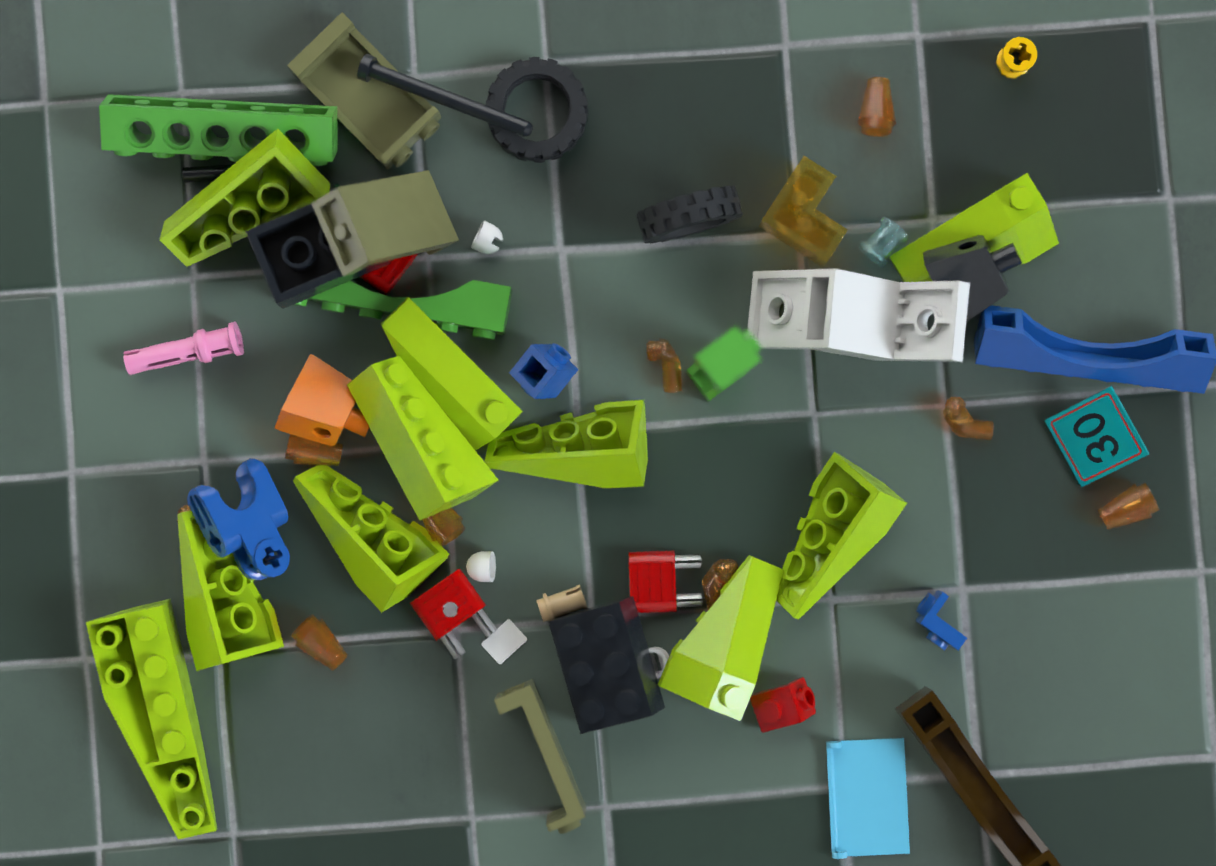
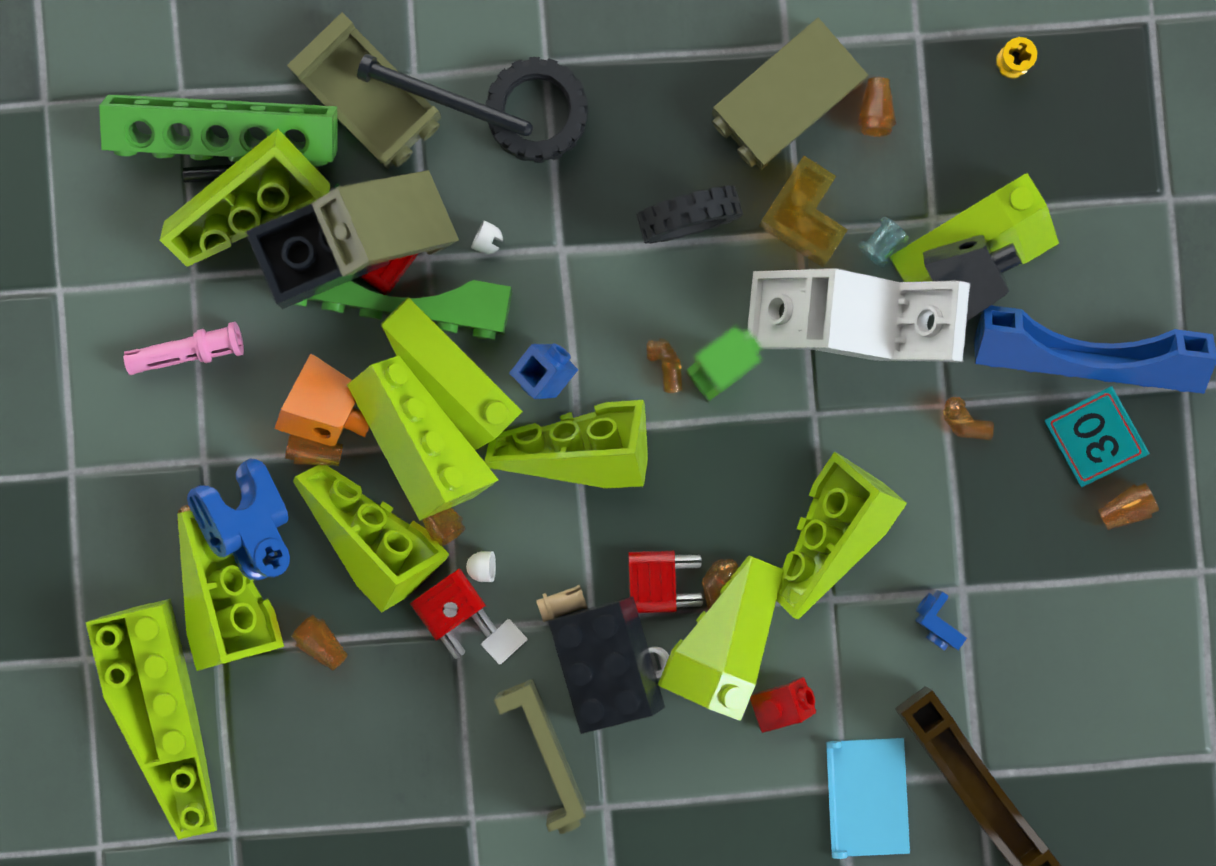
none -> olive panel [712,17,868,170]

